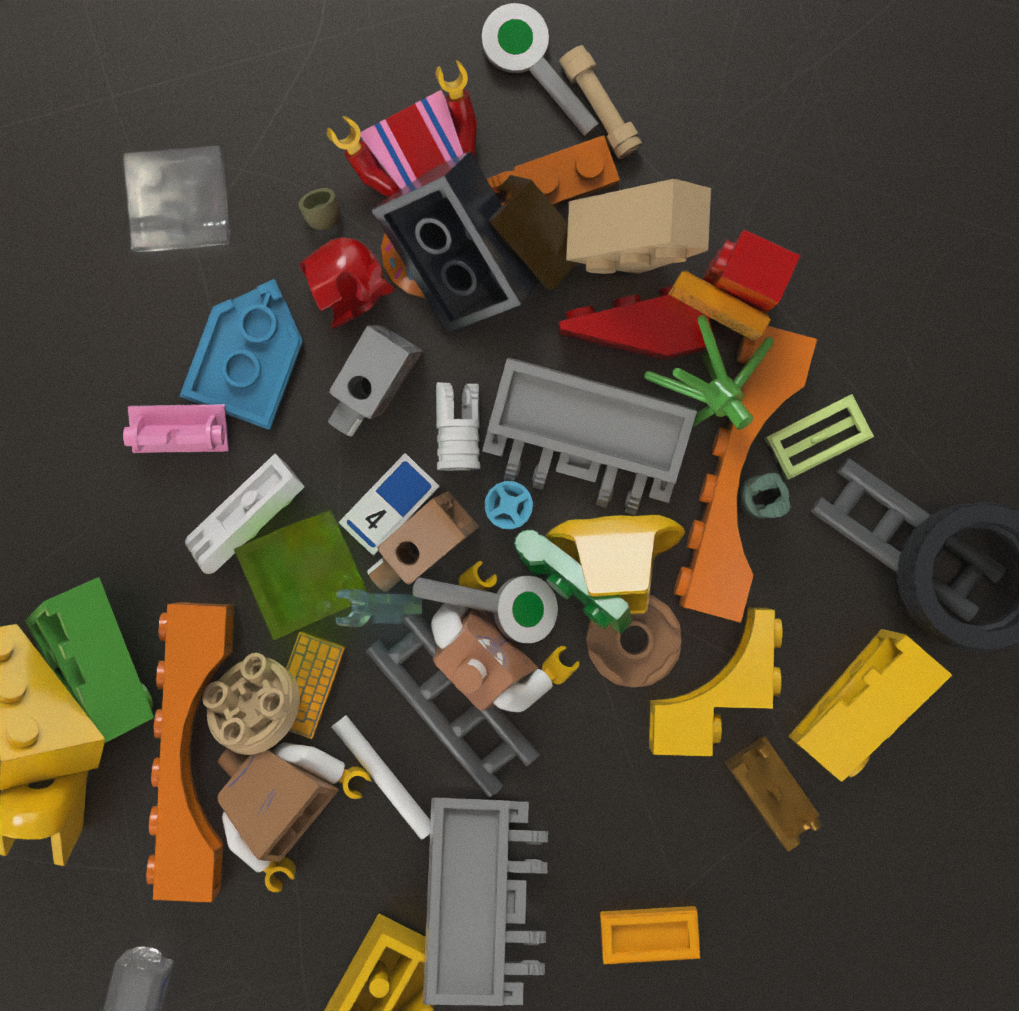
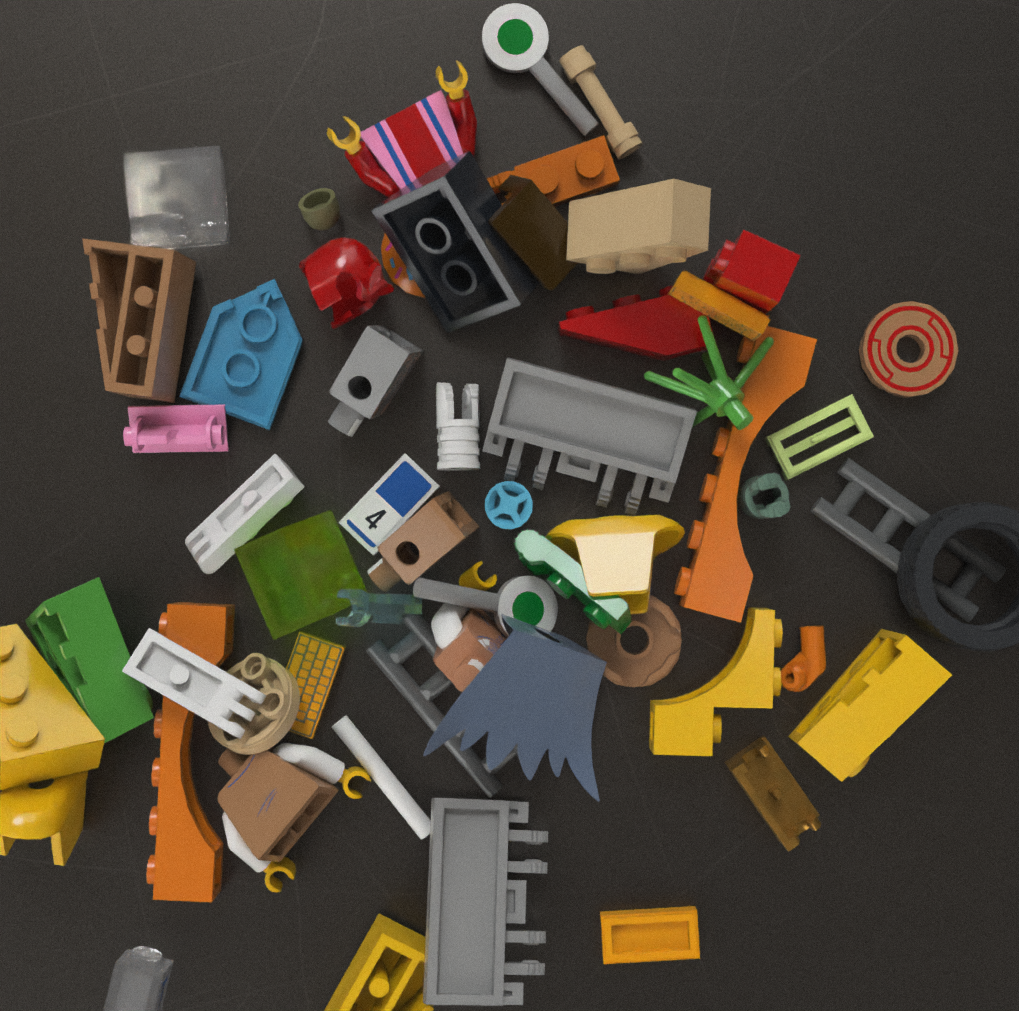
none -> medium nougat wedge [82,238,196,403]
none -> white hinge [122,628,266,739]
none -> sand blue piece [423,614,607,802]
none -> orange arm [781,626,826,692]
none -> medium nougat tile [859,301,959,398]

